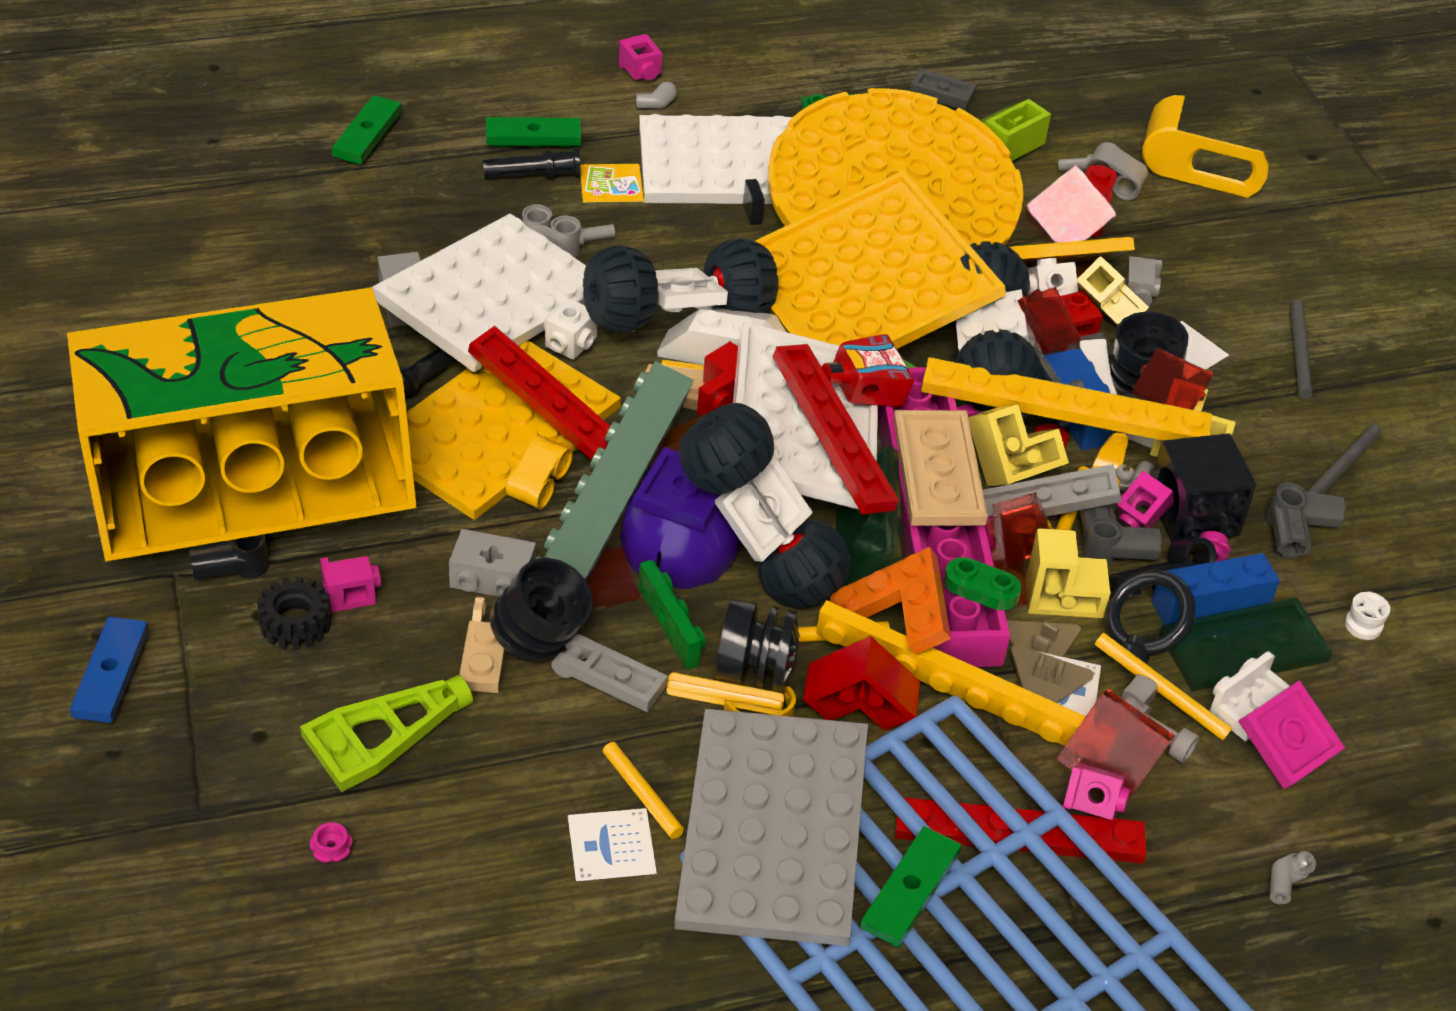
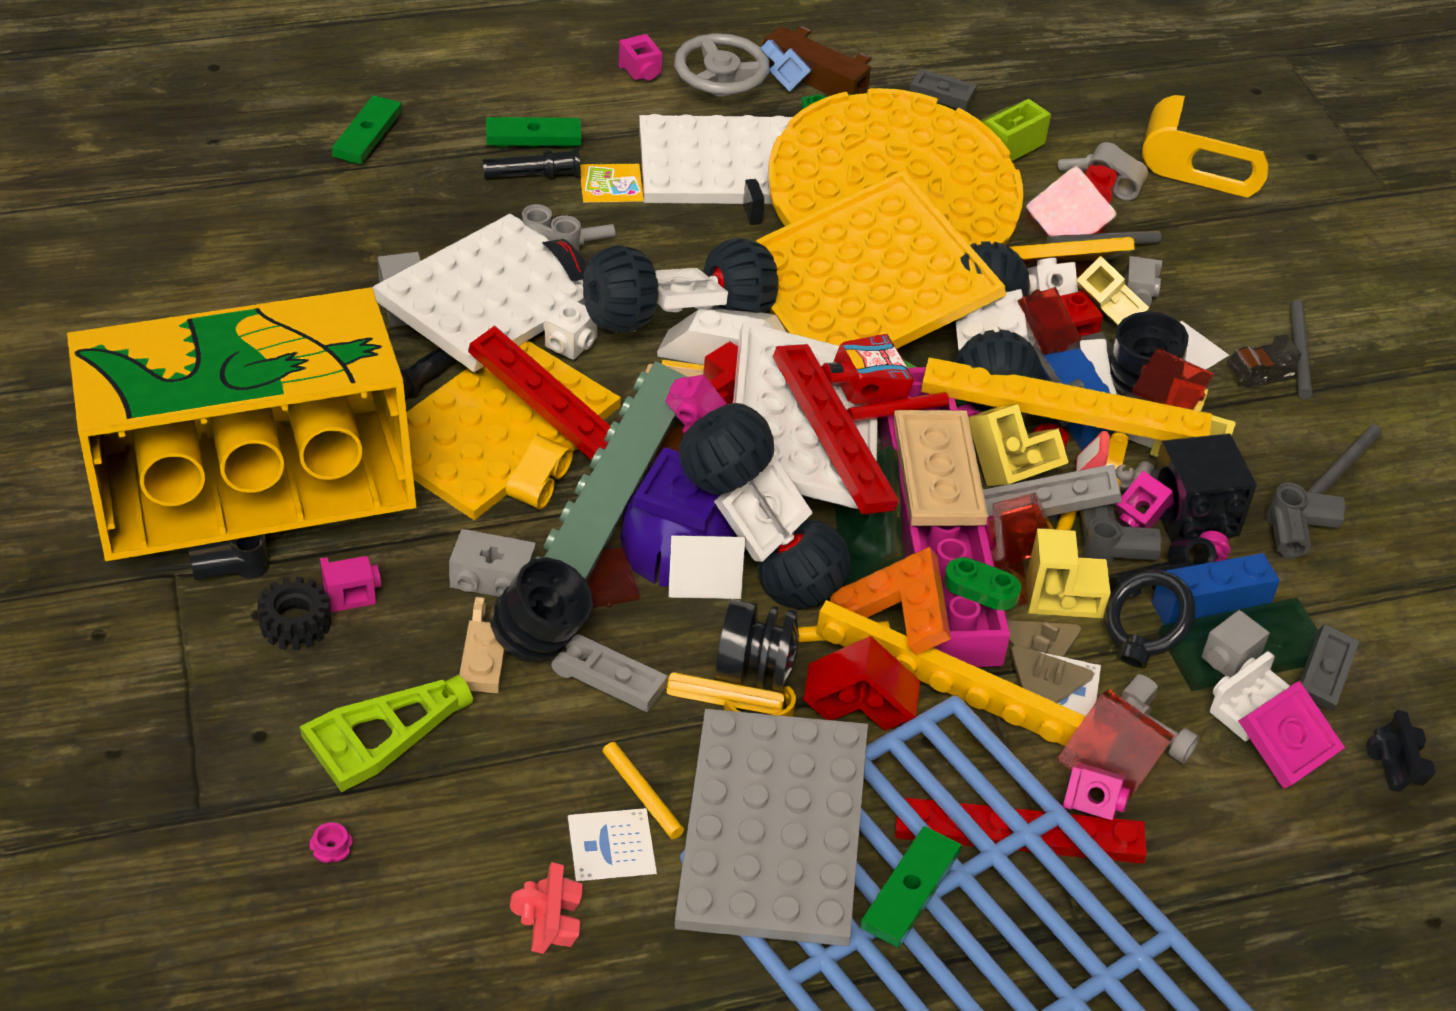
blue tile [70,616,149,723] -> none
light grey arm [636,81,677,109] -> none
green tile [638,560,706,670] -> none
yellow bar [1094,632,1232,741] -> none
light grey arm [1270,851,1316,904] -> none
white wheel [1345,592,1390,640] -> none
none -> coral hips [510,862,583,954]
none -> black sticker [542,239,587,282]
none -> dark pink brick [665,374,727,433]
none -> white sticker [668,536,745,599]
none -> light grey piece [674,33,770,96]
none -> medium blue plate [761,39,812,92]
none -> reddish brown brick [762,26,872,96]
none -> red bar [847,392,949,422]
none -> dark grey bar [1046,231,1162,245]
none -> slope [1076,431,1109,471]
none -> light grey brick [1202,610,1270,678]
none -> clear smoke leg [1228,334,1301,387]
none -> dark grey plate [1300,624,1360,711]
none -> black hips [1366,710,1436,792]

